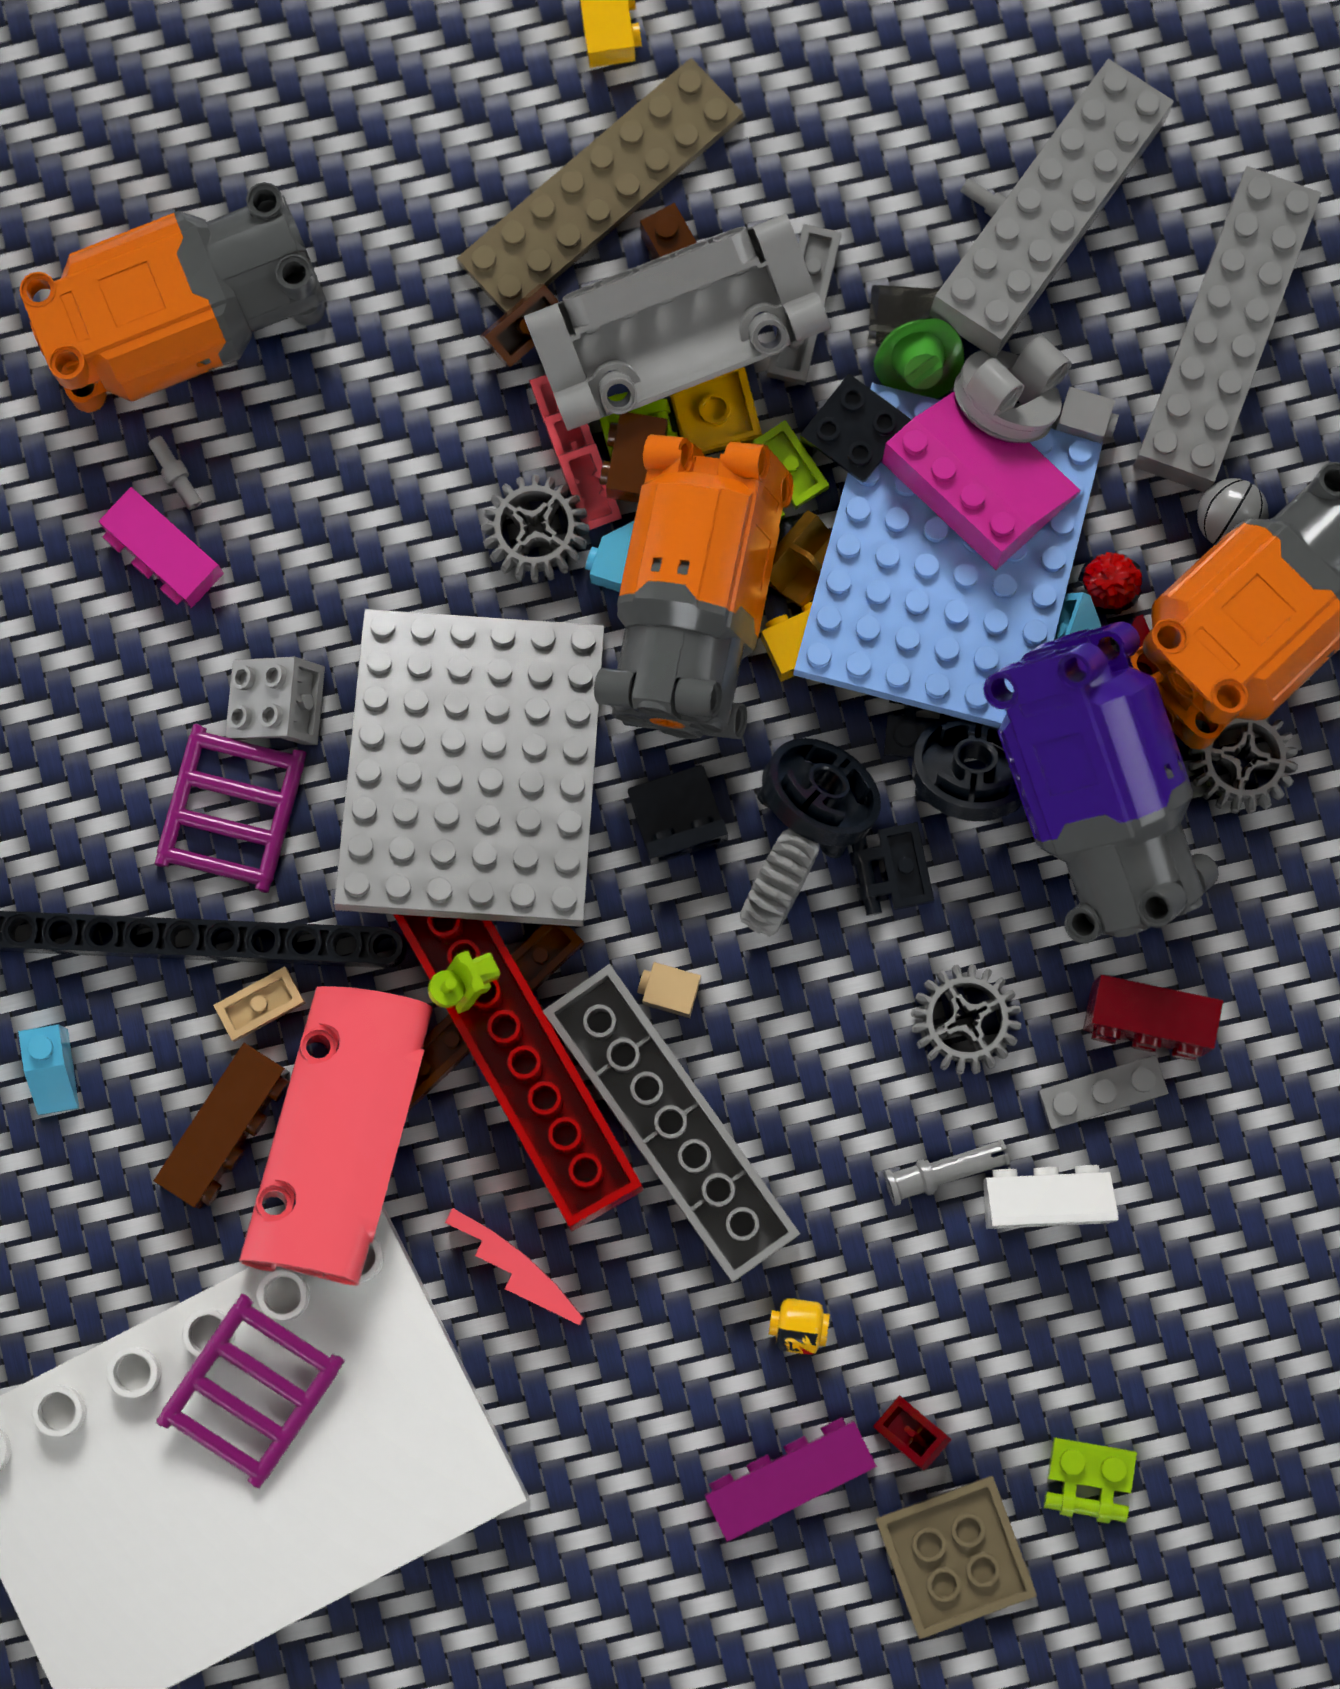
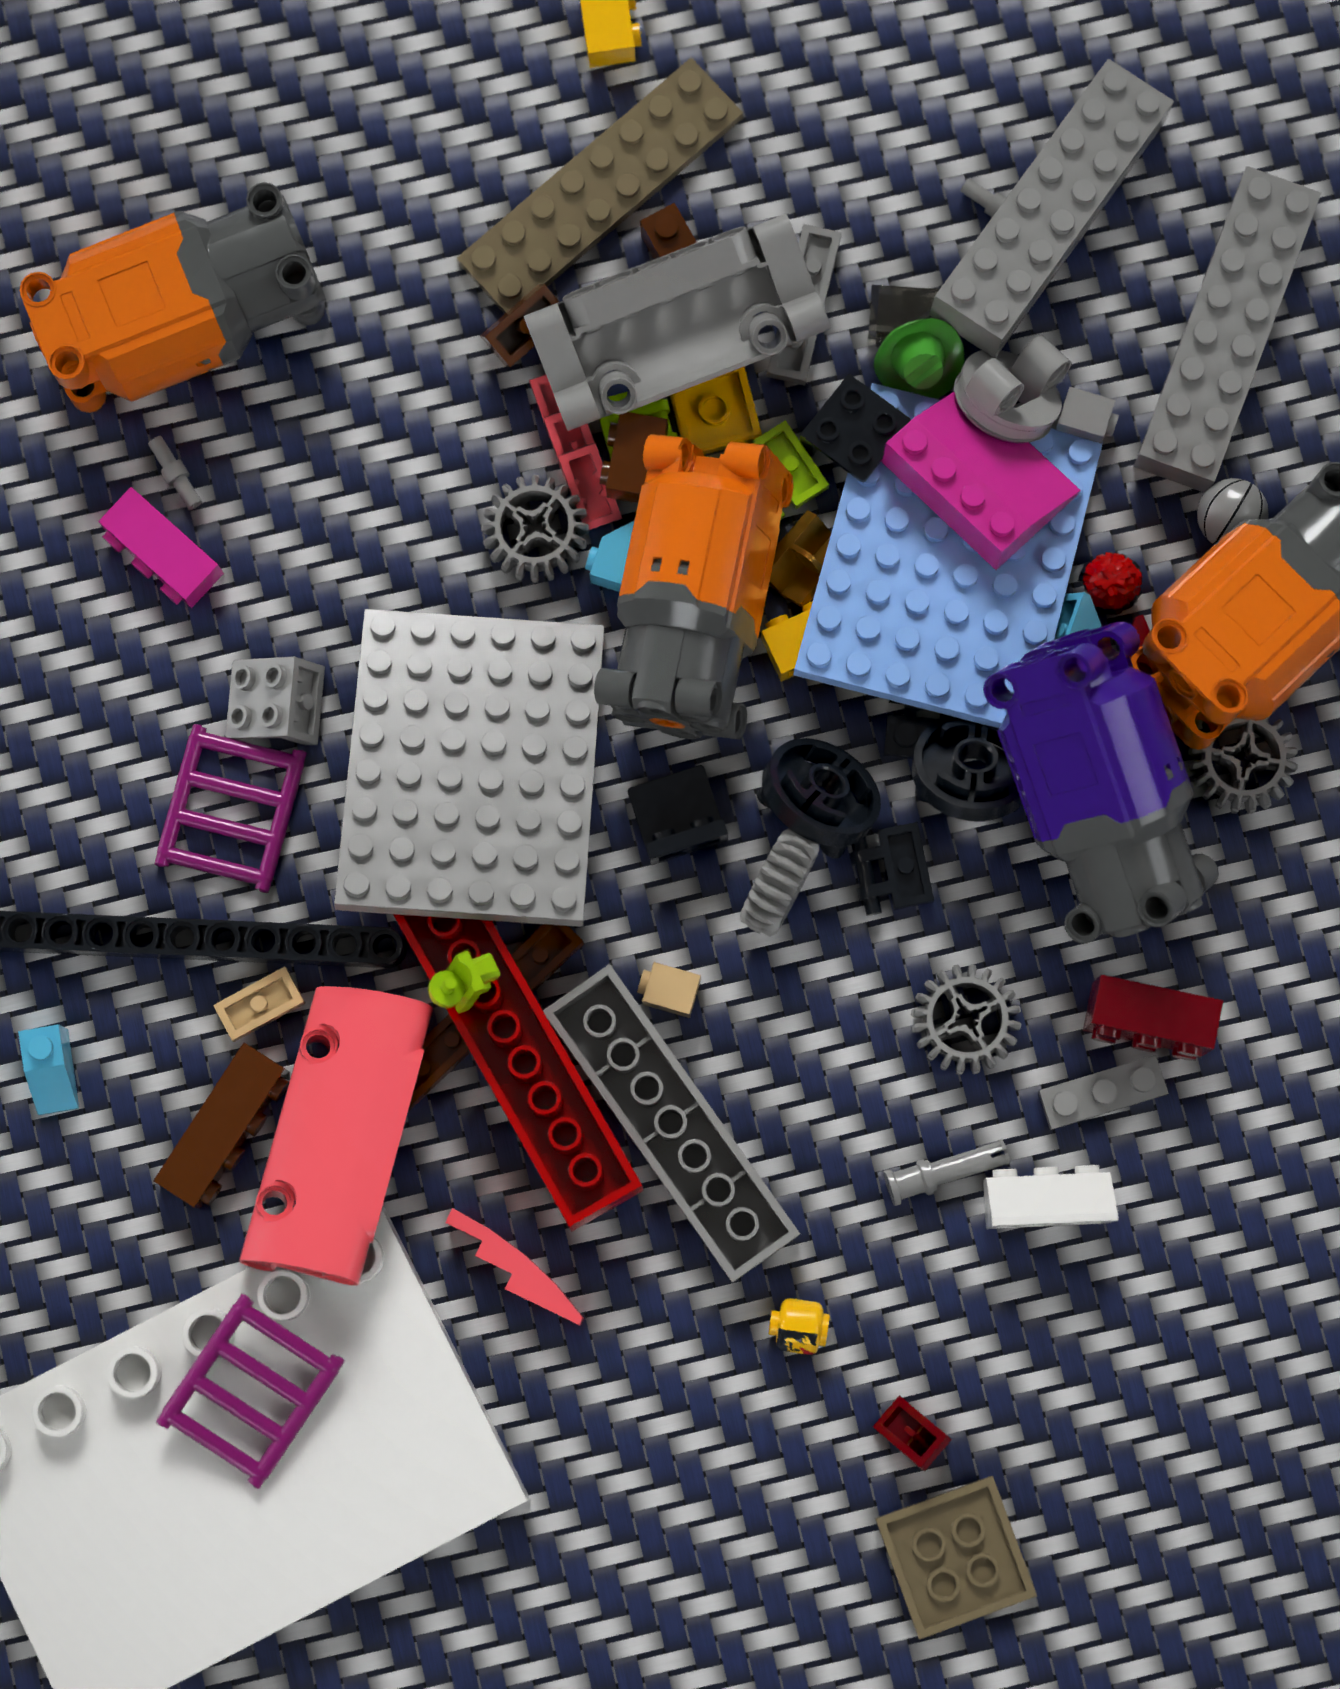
magenta brick [705,1417,877,1542] -> none
lime plate [1044,1437,1137,1524] -> none

